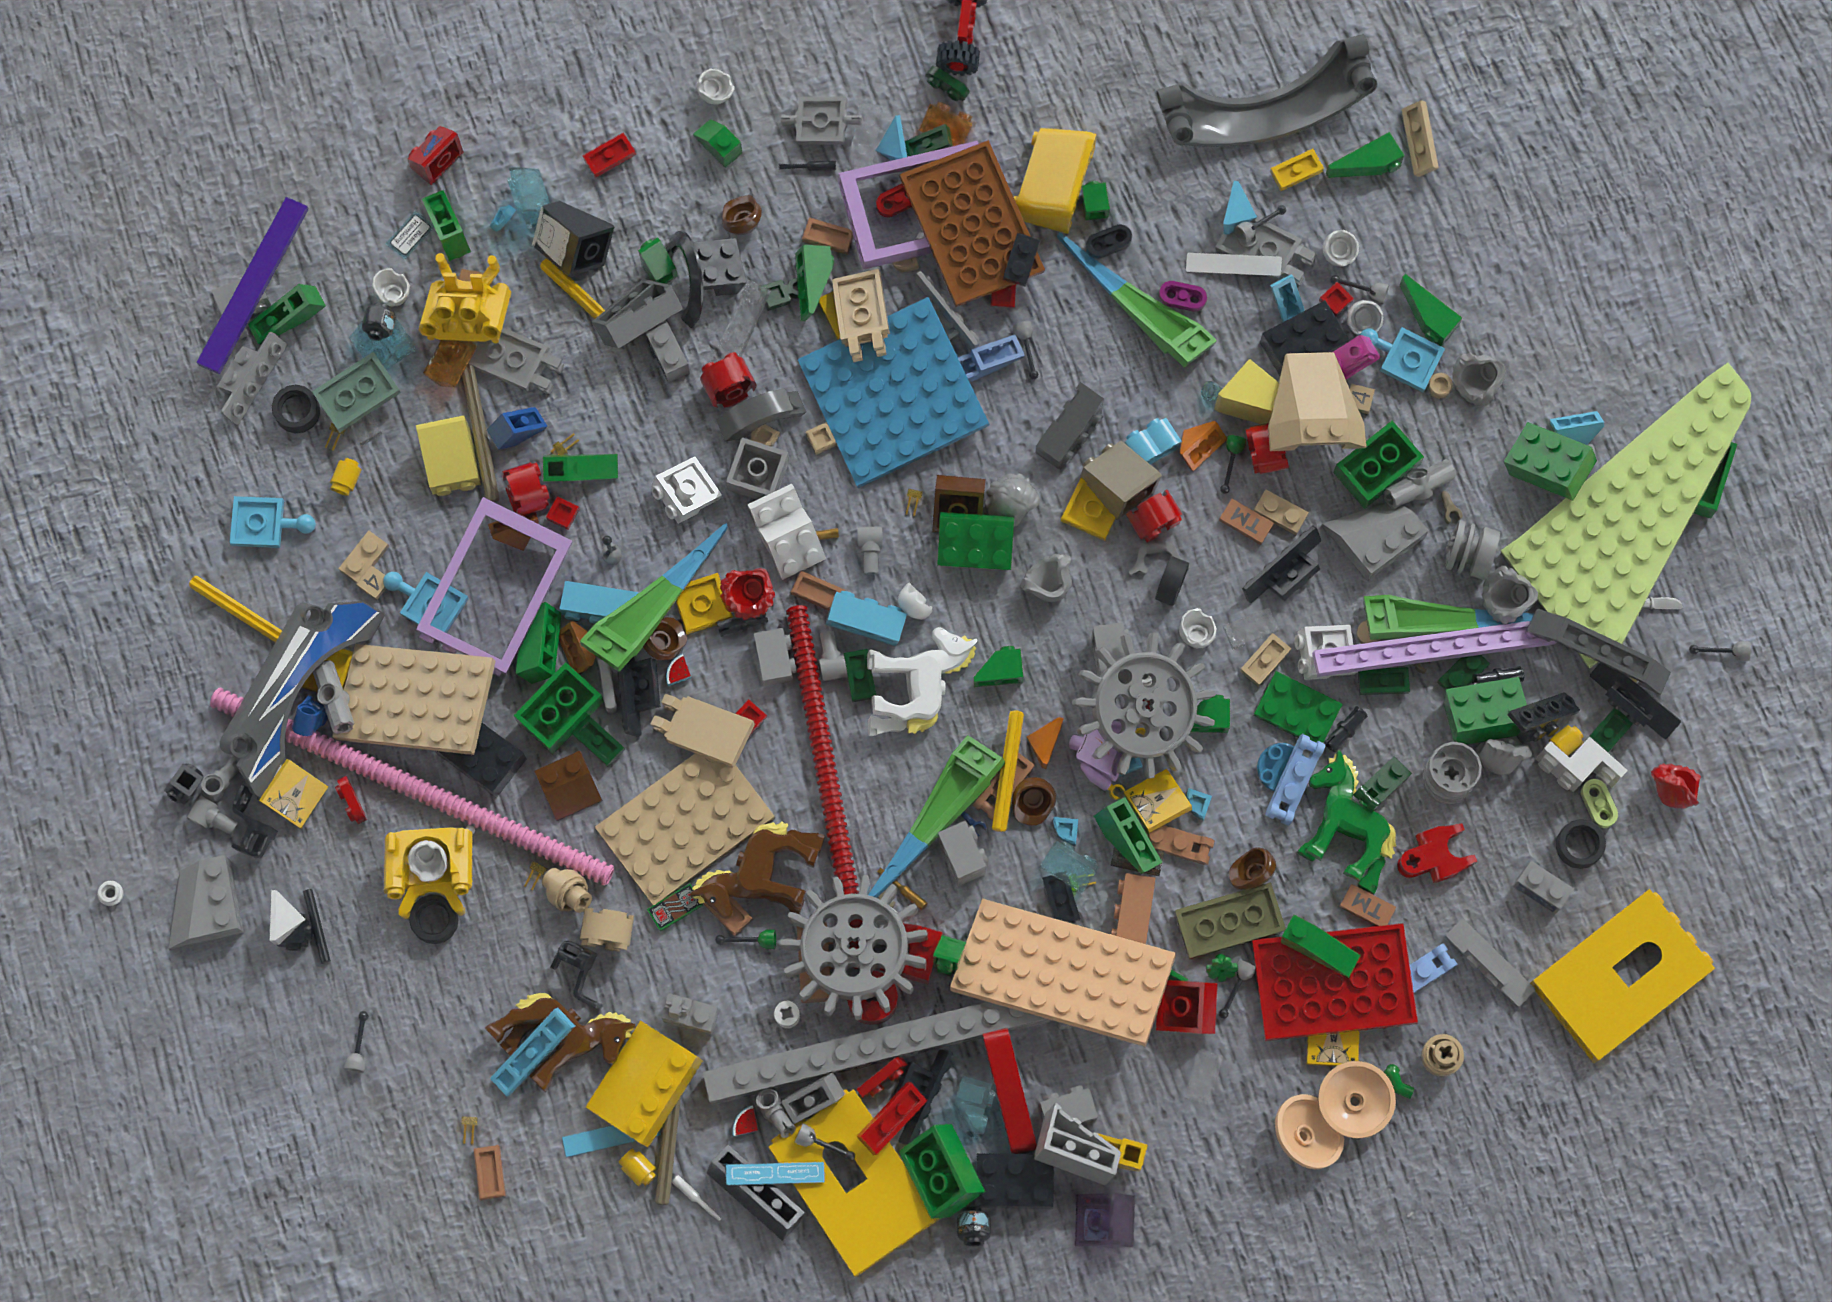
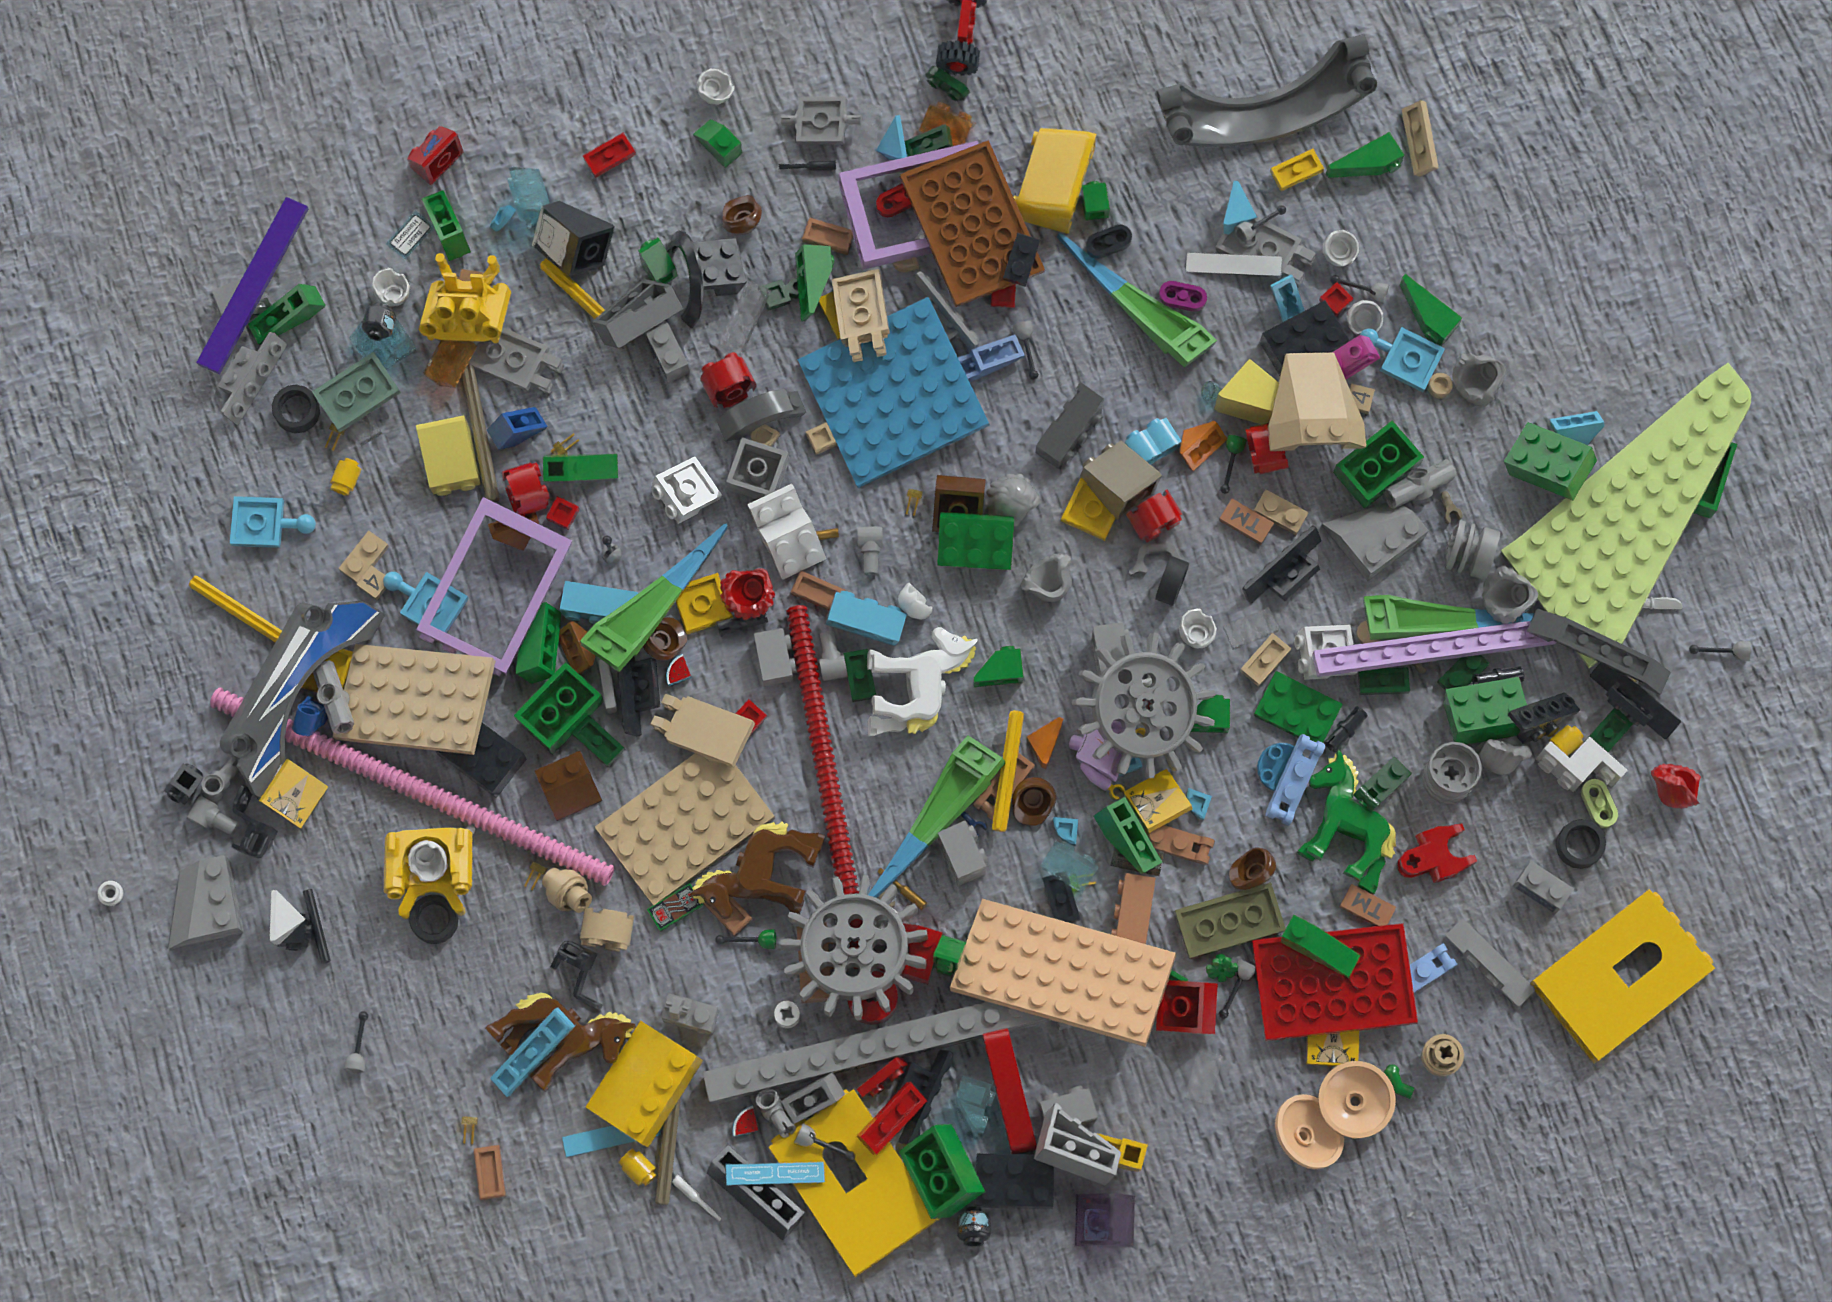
red plate [335,776,367,824] -> none

